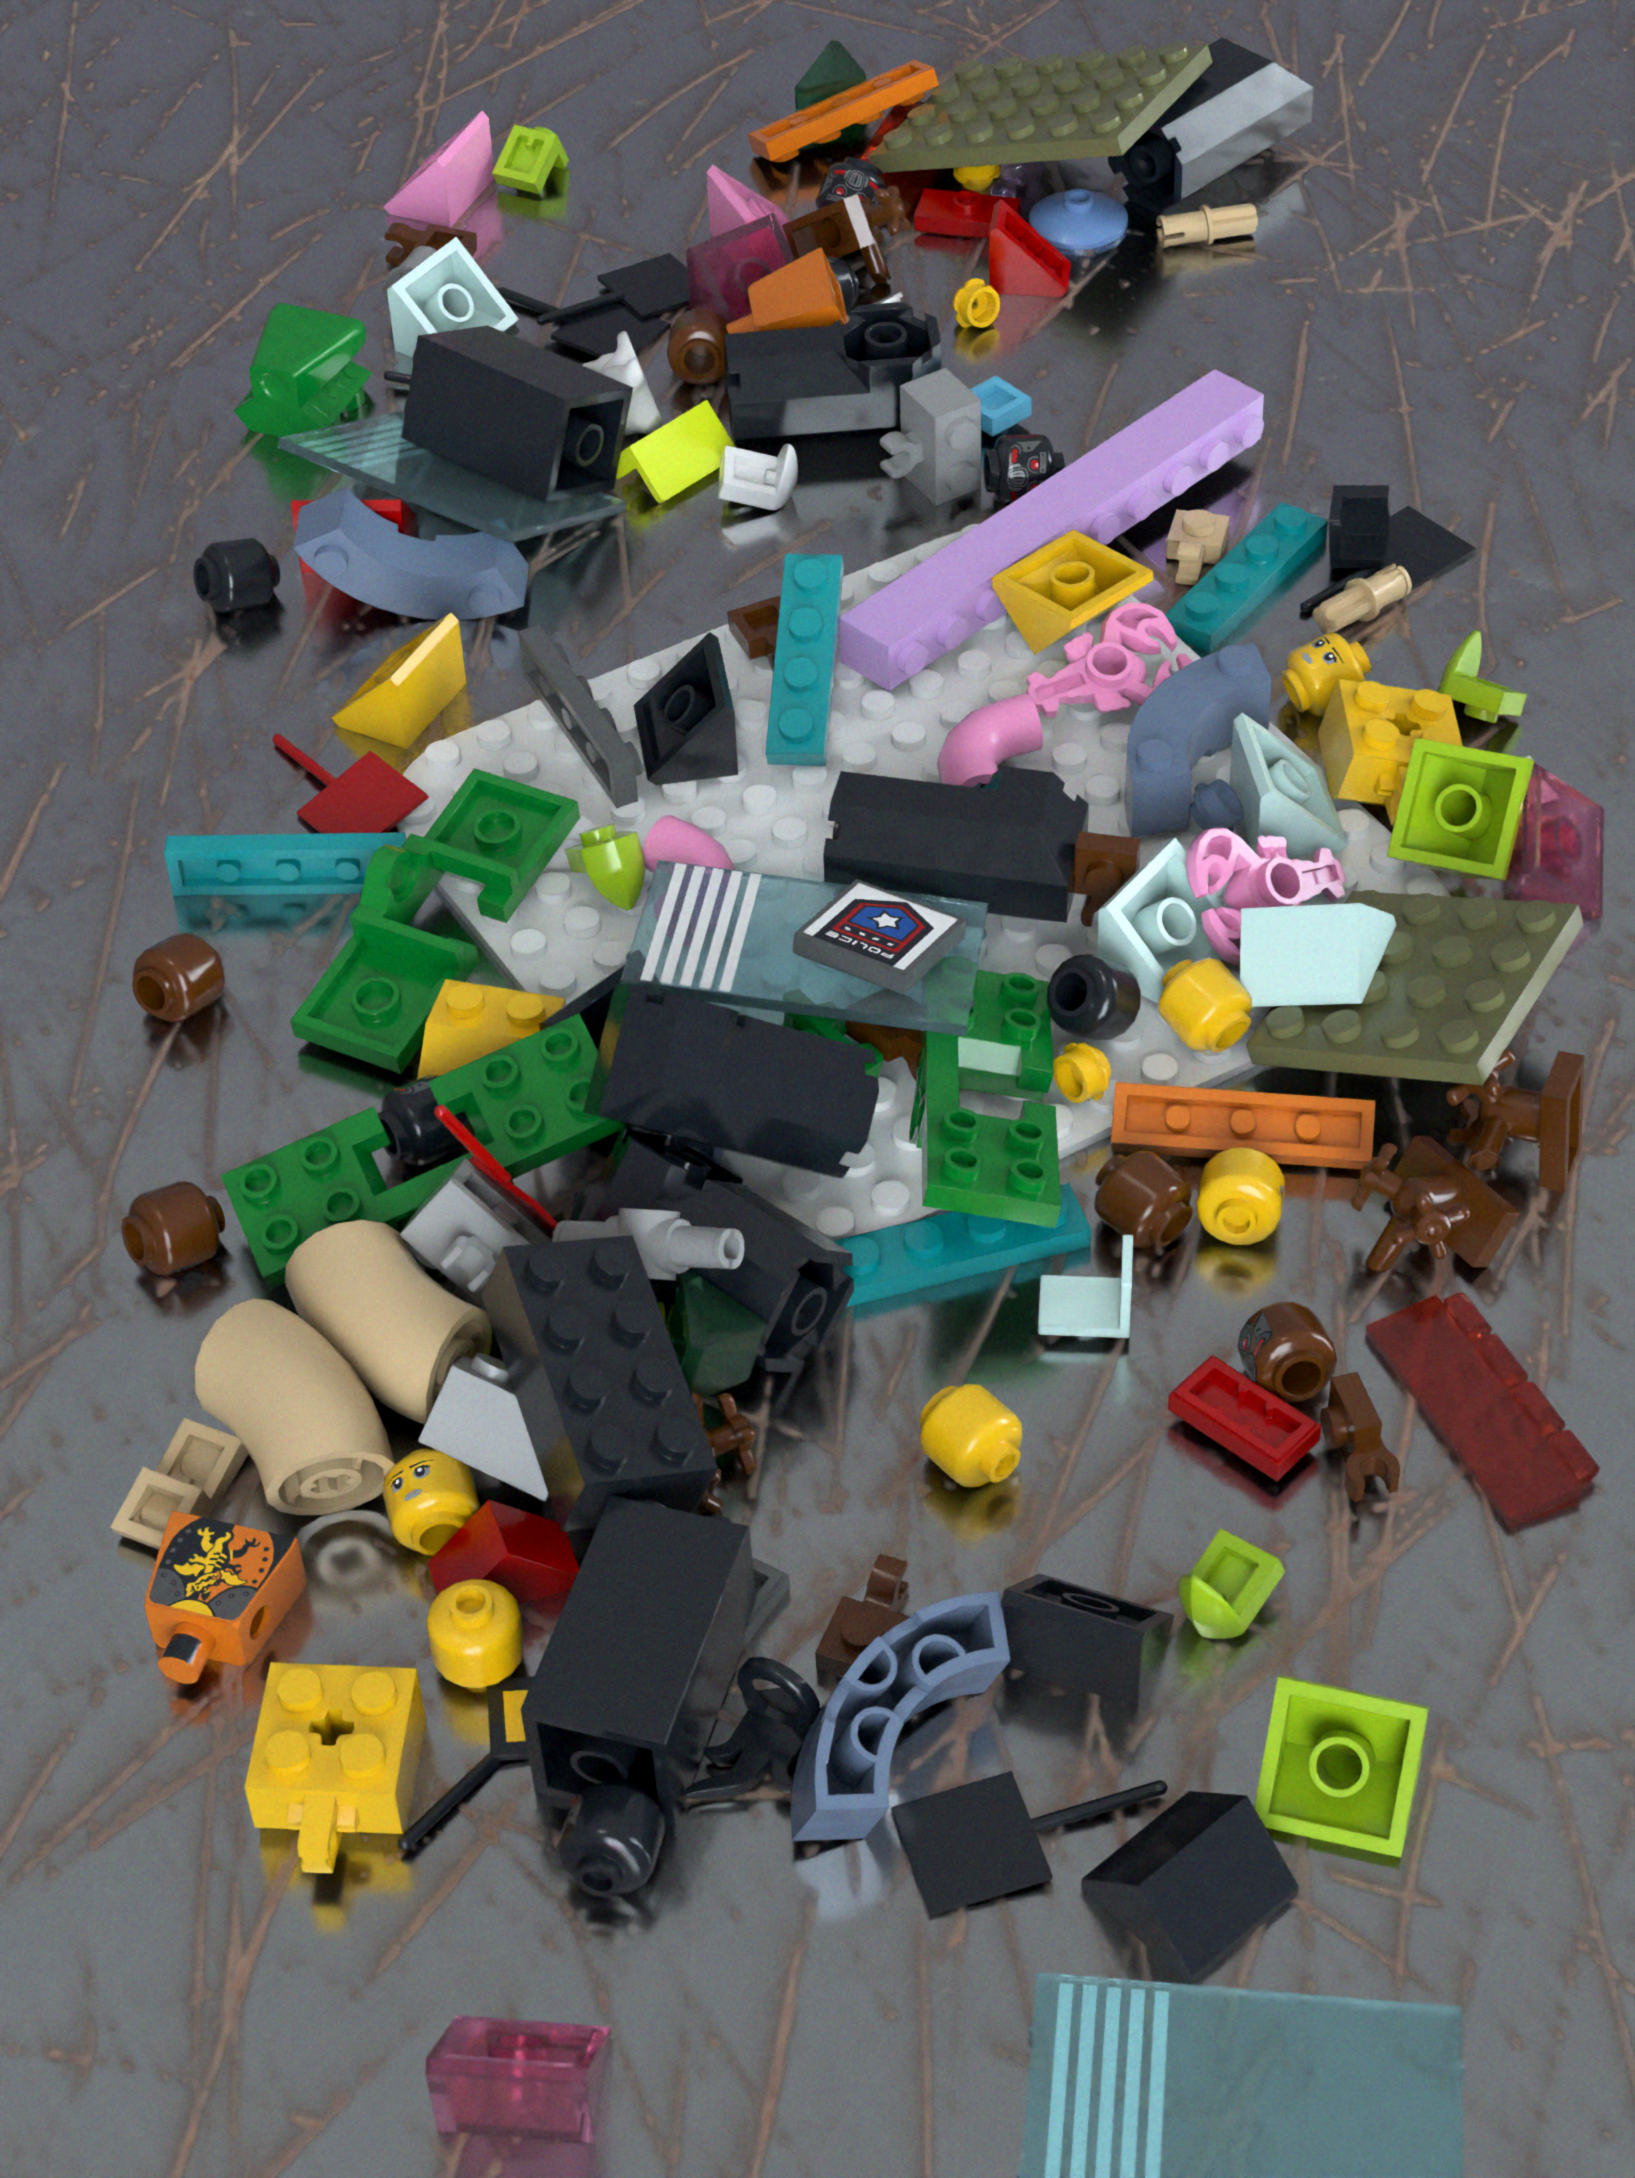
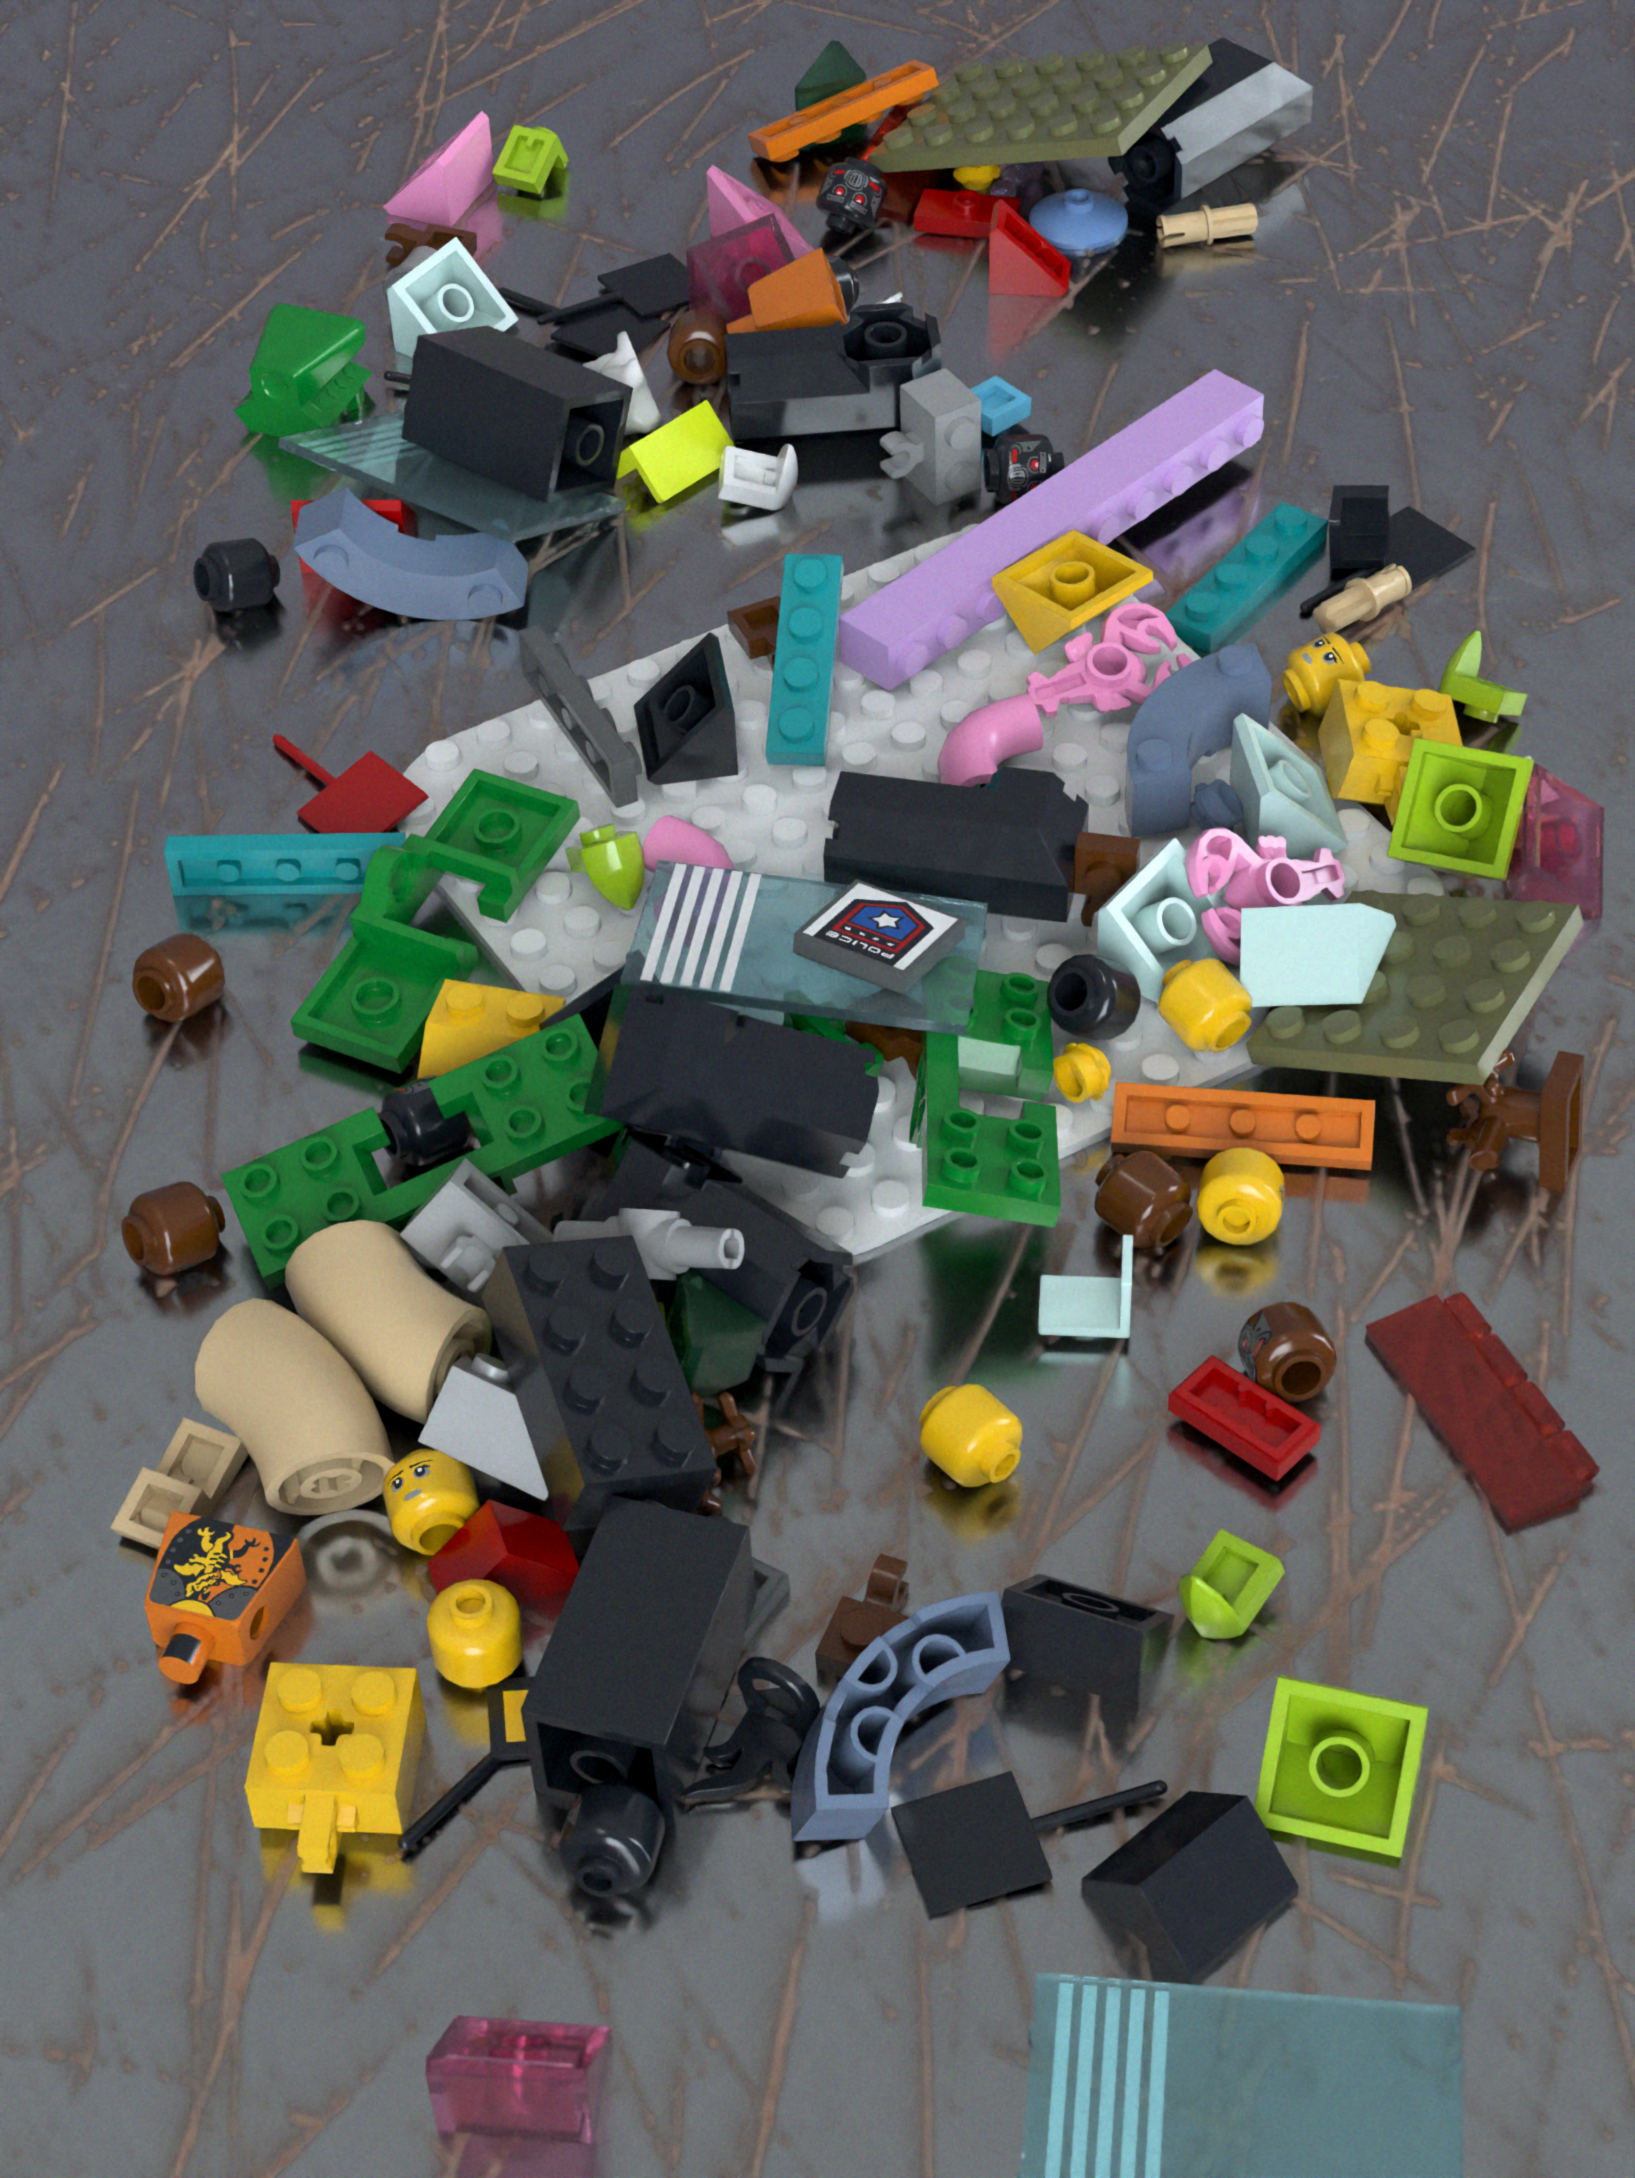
yellow slope [331,612,467,749] -> none
red piece [434,1105,558,1235] -> none
reddish brown piece [782,186,911,284] -> none
teal plate [833,1183,1091,1307] -> none
yellow plate [952,278,1000,328] -> none
tan plate [1166,509,1230,585] -> none
reddish brown plate [1320,1372,1400,1502] -> none
reddish brown piece [1351,1136,1521,1272] -> none

